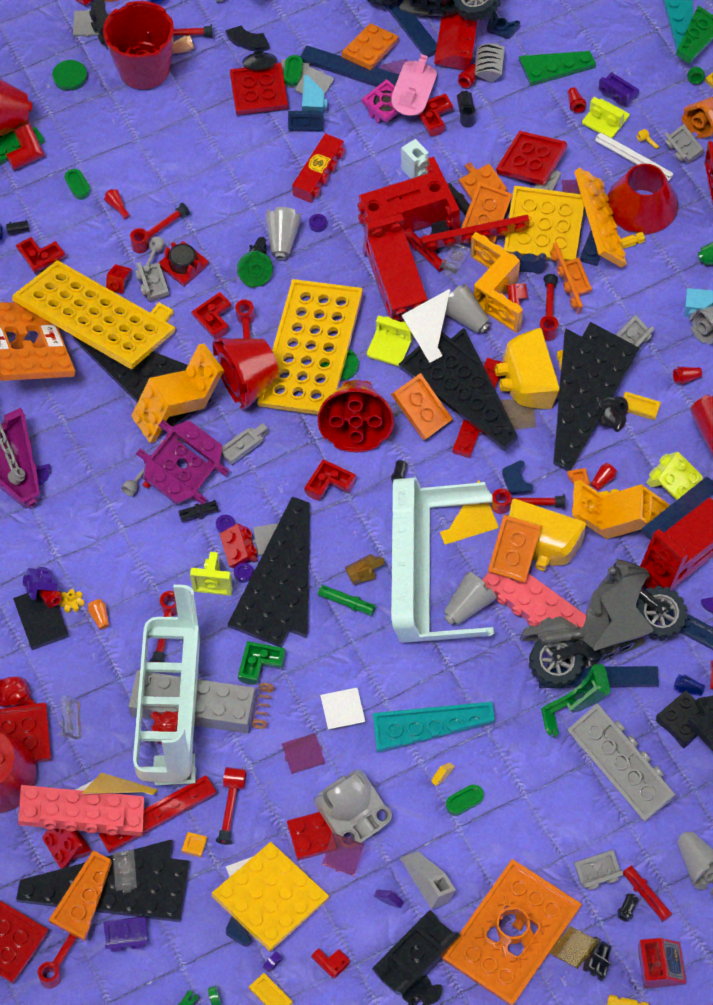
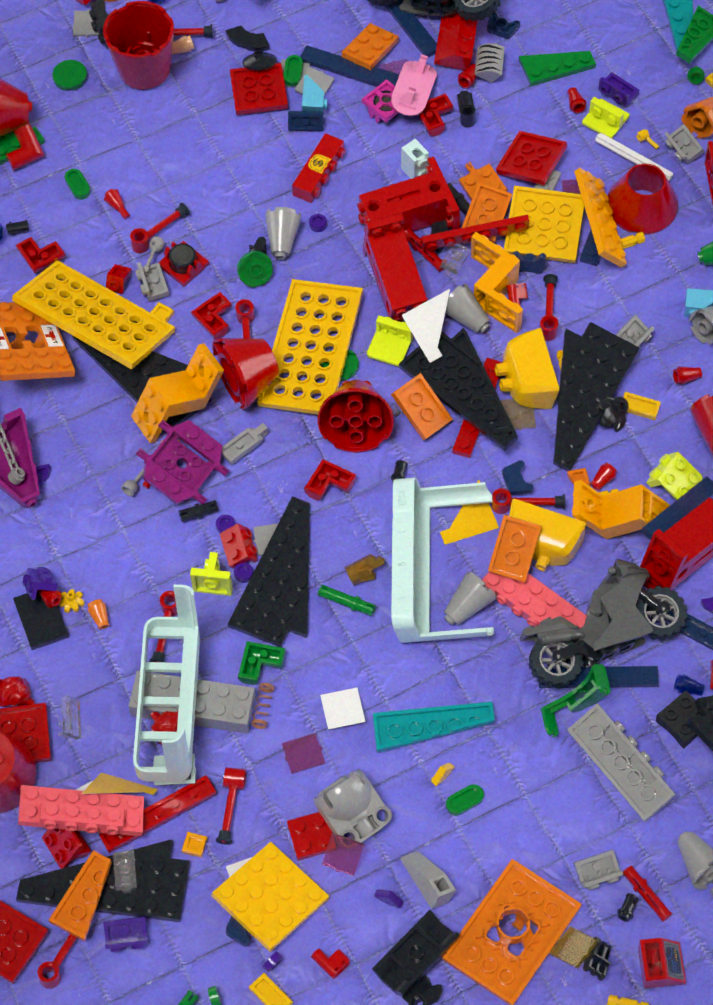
orange bracket [550,242,592,315] -> none

